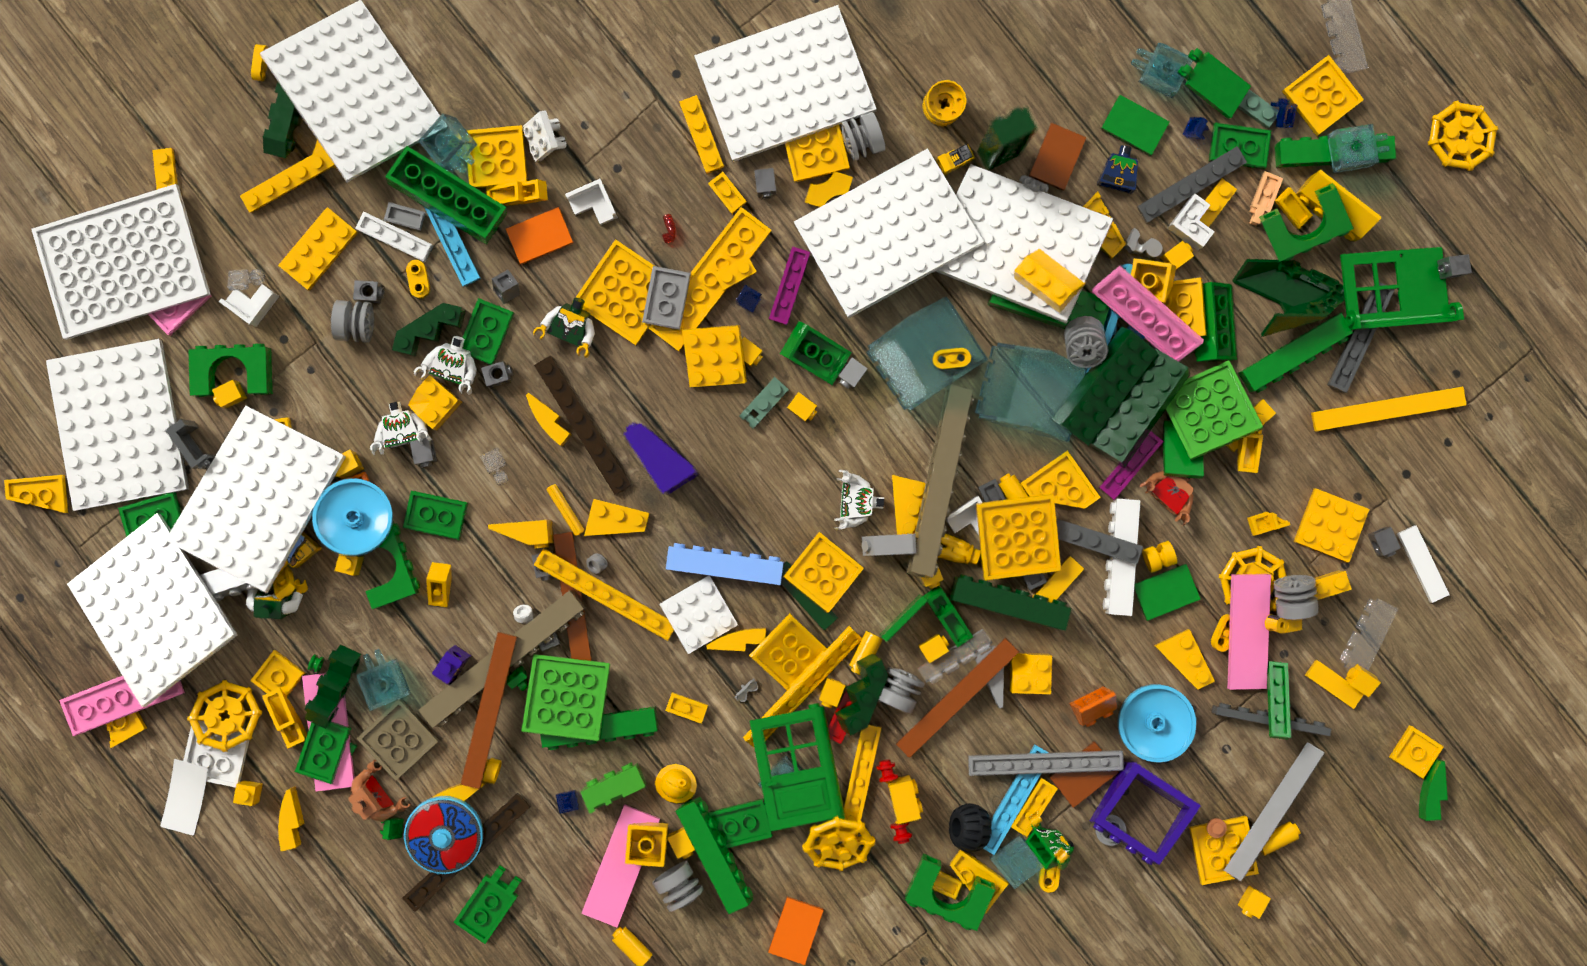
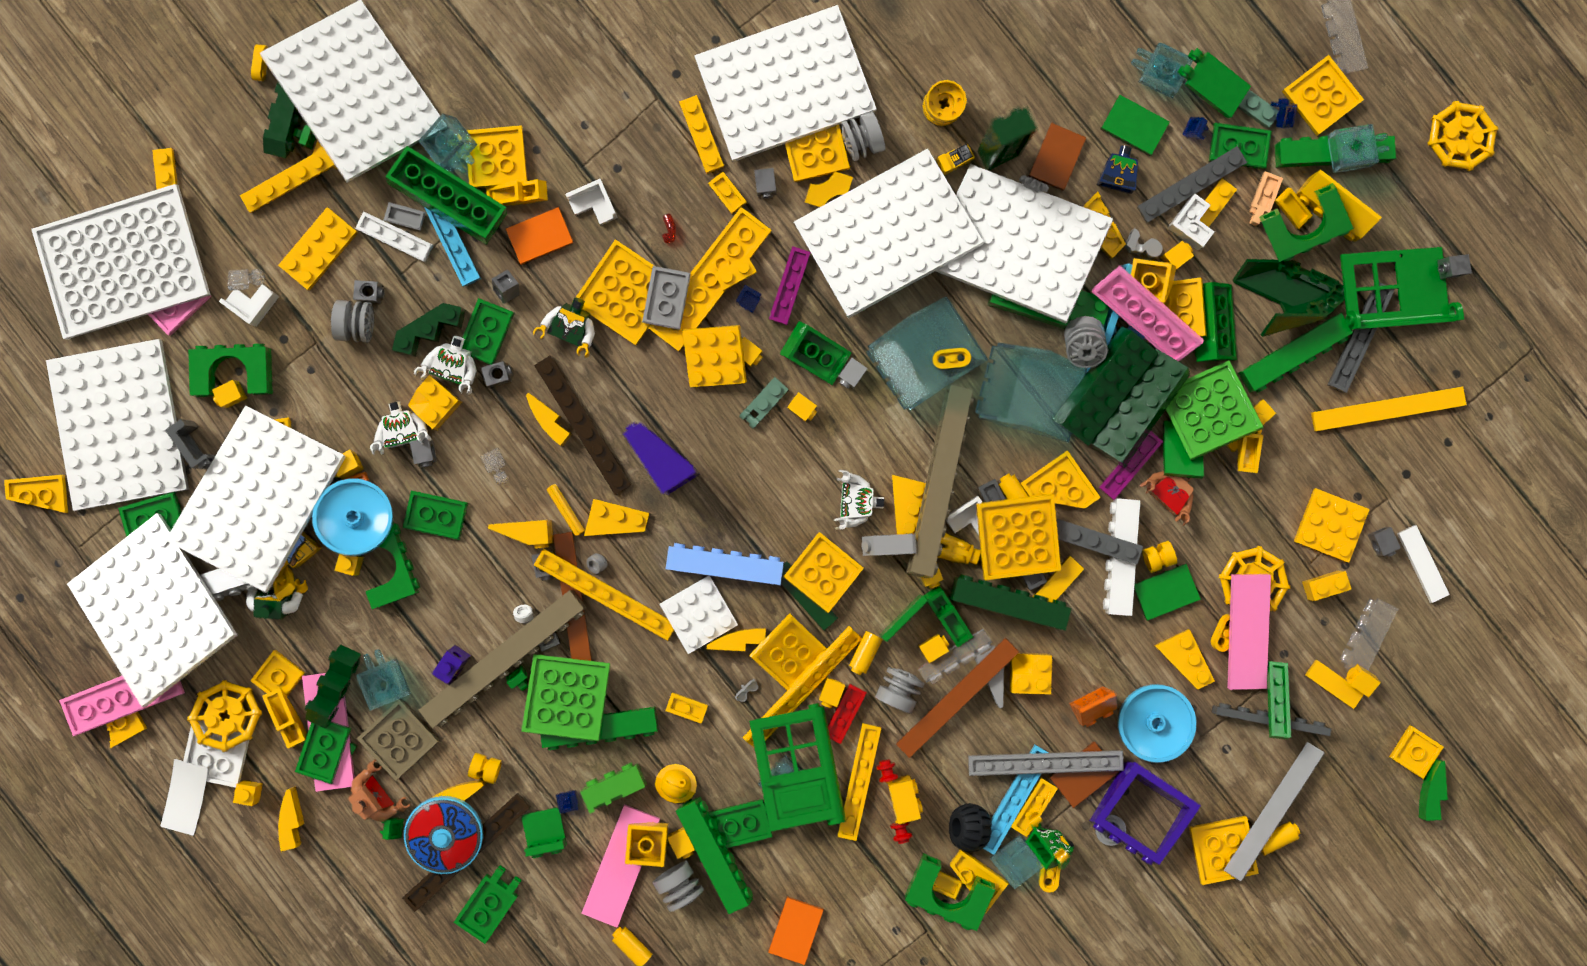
green bush [308,654,324,674] -> none
yellow plate [406,260,430,299] -> none
yellow slope [426,562,452,607] -> none
dark orange tile [460,632,518,789] -> none
white plate [523,111,566,162] -> none
yellow plate [802,817,875,871] -> none
dark green brick [835,654,888,736] -> none
yellow slope [1014,249,1085,314] -> none
nougat plate [1206,818,1227,838] -> none
yellow brick [1238,885,1271,919] -> none
yellow slope [1247,512,1291,536] -> none
yellow leg [1265,614,1302,634] -> none
light grey wheel [1274,575,1319,620] -> none
none -> green tile [293,125,316,150]
none -> green bracket [522,807,567,858]

